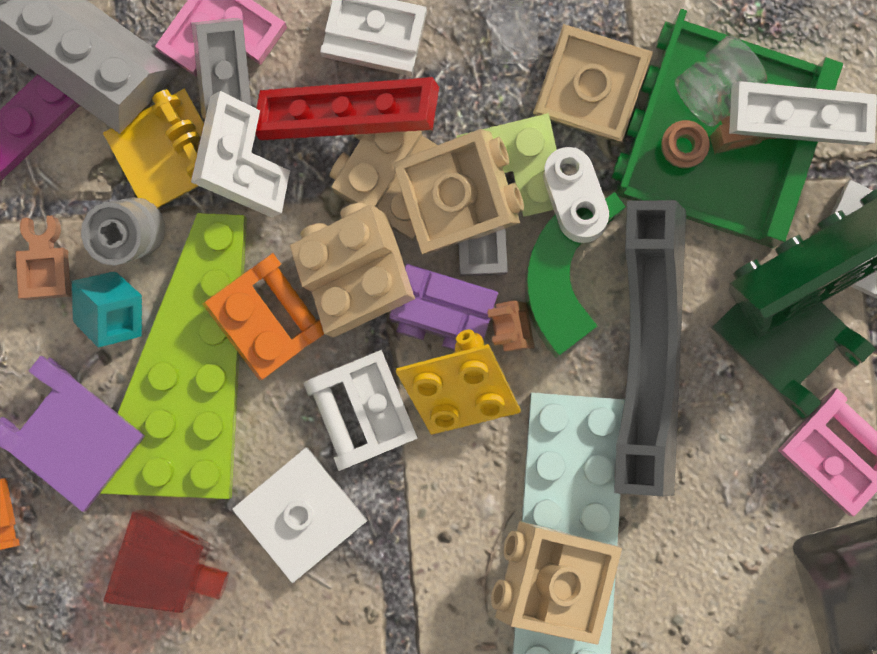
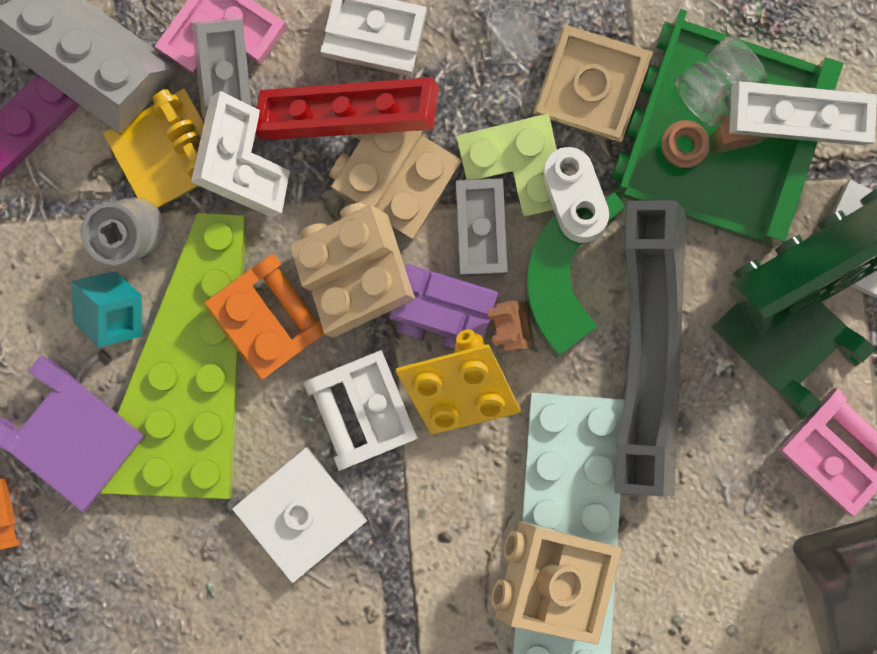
nougat plate [16,215,71,300] -> none
clear red torso [103,509,229,613] -> none
tan plate [393,129,524,254] -> none

